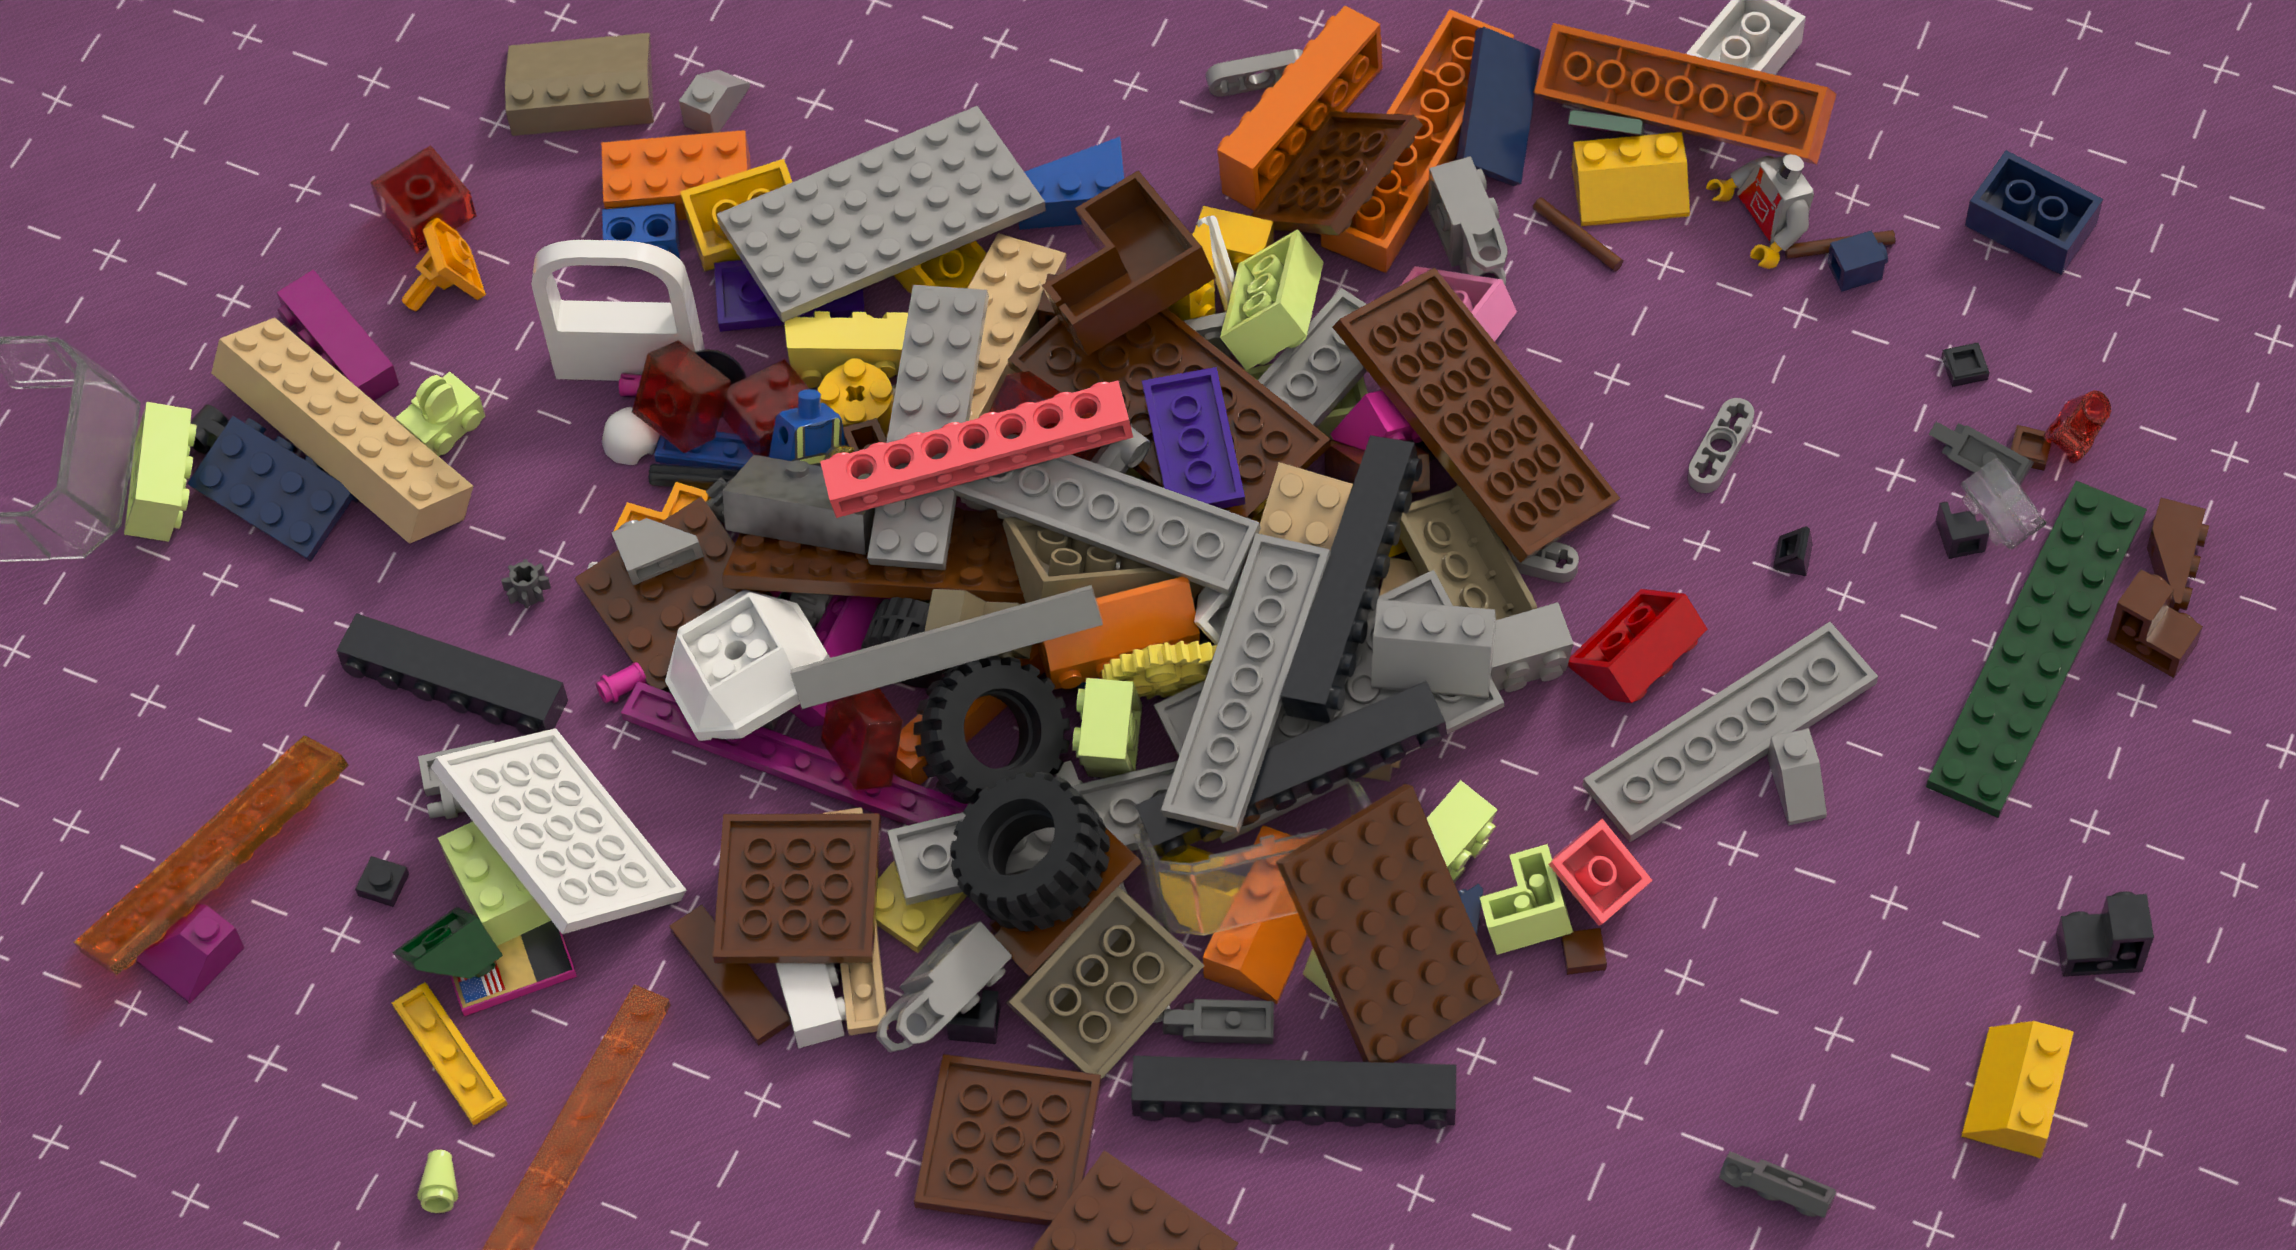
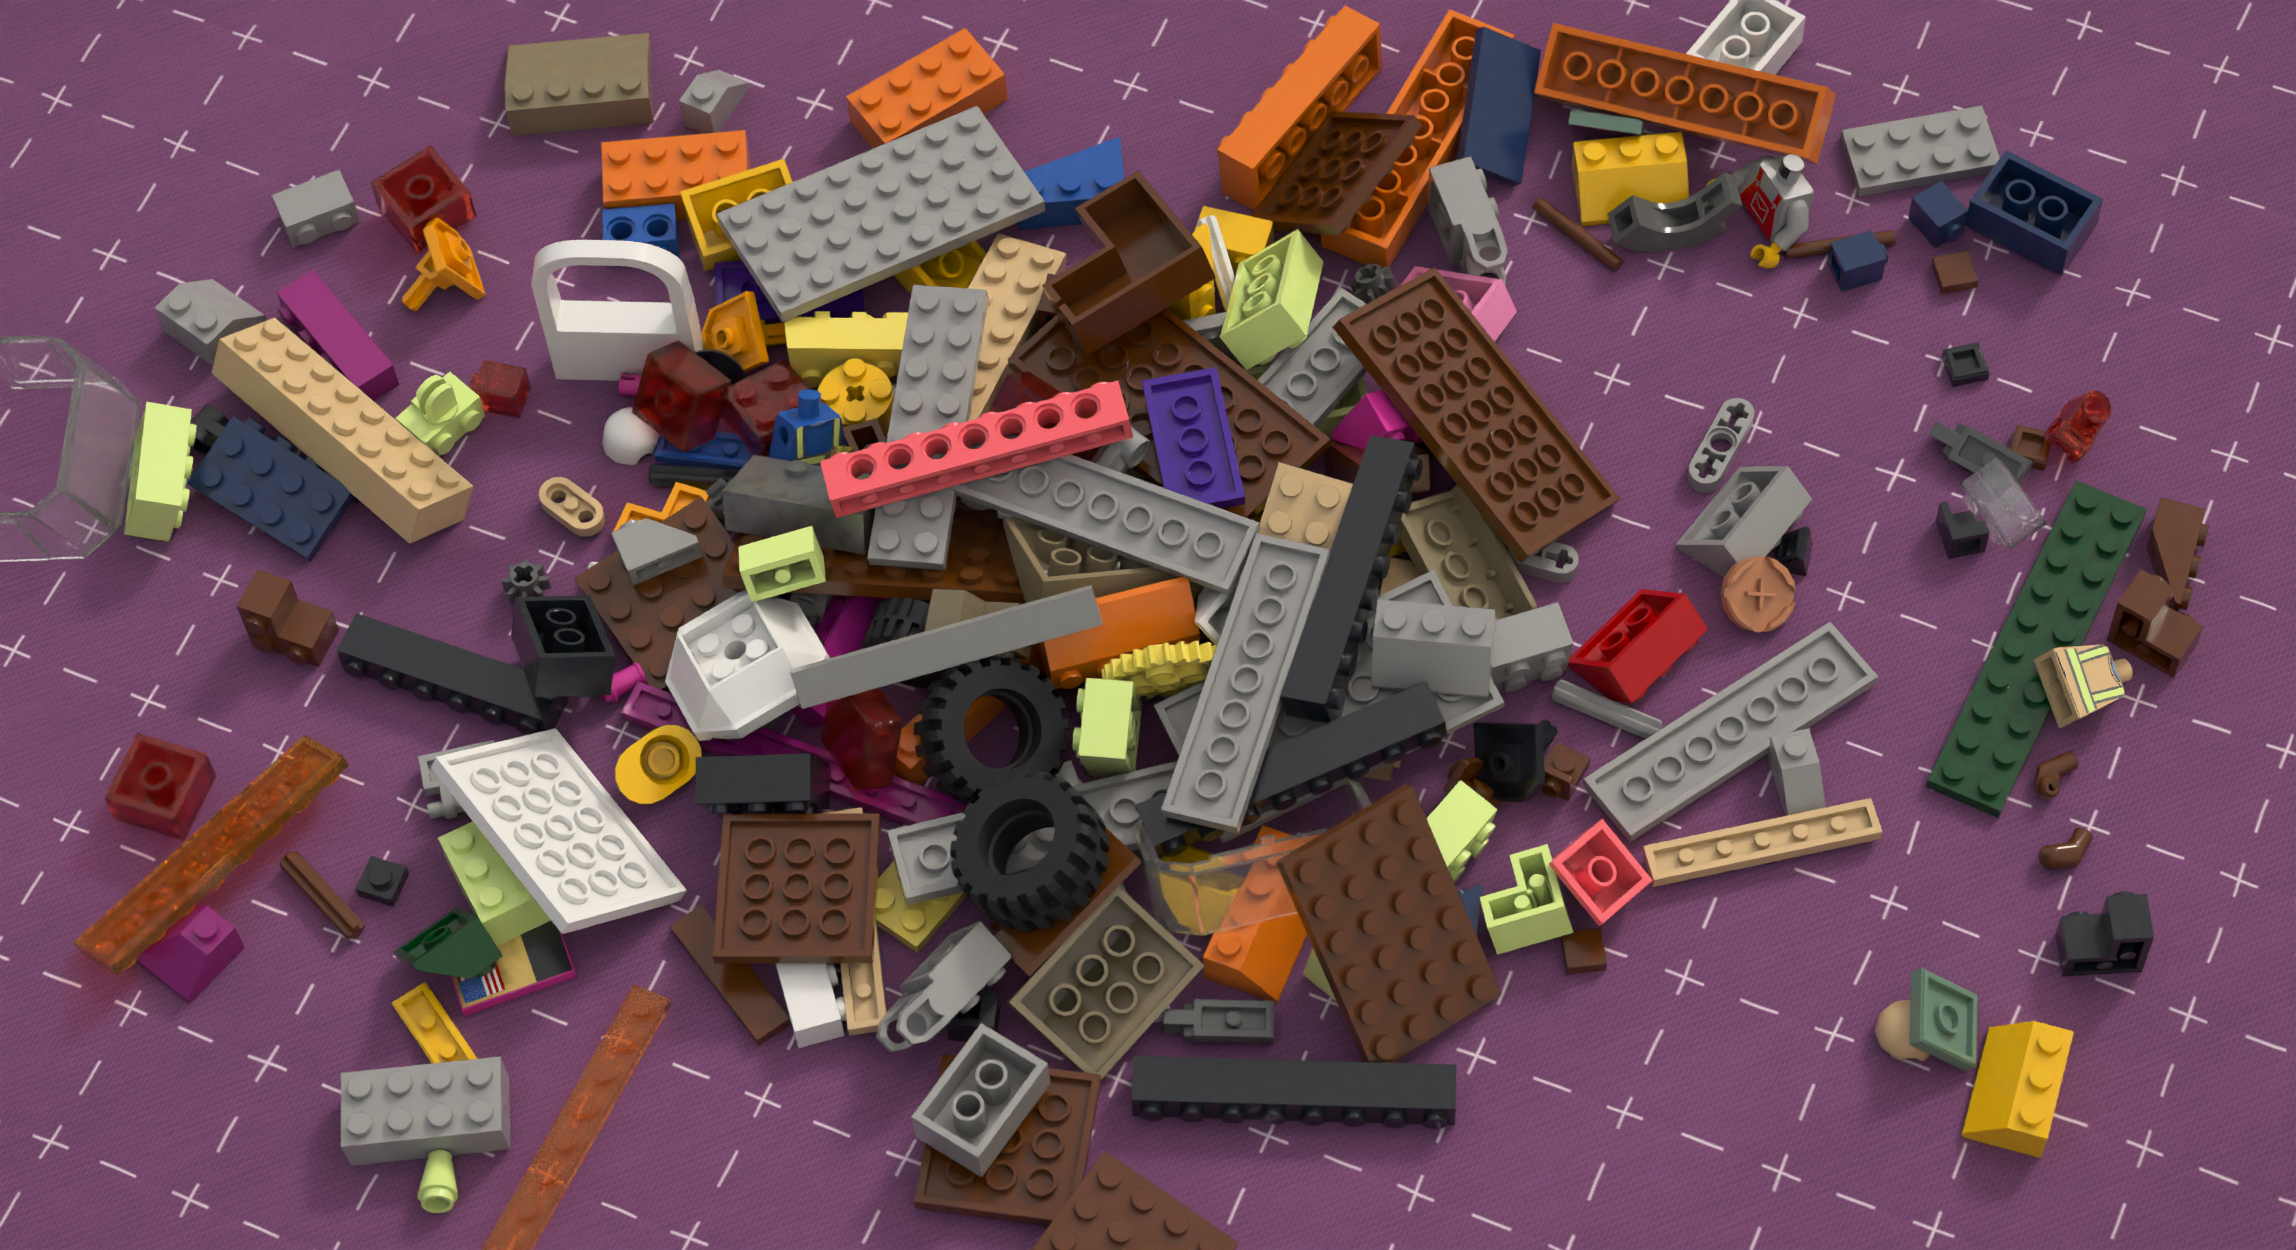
light grey beam [1206,49,1303,96] -> none
dark grey hinge [1719,1151,1837,1218] -> none
none -> clear red brick [104,733,217,841]
none -> light grey slope [155,279,266,366]
none -> reddish brown brick [237,569,339,667]
none -> light grey brick [272,169,360,248]
none -> reddish brown axle [280,851,365,939]
none -> light grey brick [341,1056,511,1166]
none -> clear red brick [470,360,531,418]
none -> black brick [511,595,615,699]
none -> tan plate [539,477,605,537]
none -> yellow piece [615,725,701,804]
none -> black brick [696,753,830,819]
none -> light orange piece [701,291,787,373]
none -> yellowish green brick [738,526,826,602]
none -> orange brick [846,28,1008,149]
none -> light grey brick [911,1023,1051,1177]
none -> dark grey gear [1350,263,1399,304]
none -> reddish brown bracket [1443,757,1503,815]
none -> black piece [1474,720,1558,802]
none -> reddish brown bracket [1540,742,1591,801]
none -> light grey axle [1552,680,1662,739]
none -> dark grey arch [1607,172,1742,252]
none -> tan plate [1642,798,1882,887]
none -> light grey slope [1676,466,1812,577]
none -> nougat tile [1721,556,1796,633]
none -> light grey plate [1840,106,2000,197]
none -> tan hair [1875,1000,1930,1061]
none -> dark blue brick [1908,181,1968,248]
none -> sand green tile [1910,968,1977,1071]
none -> reddish brown tile [1931,251,1979,294]
none -> tan torso [2034,644,2132,729]
none -> reddish brown arm [2034,751,2078,799]
none -> reddish brown arm [2038,828,2093,870]

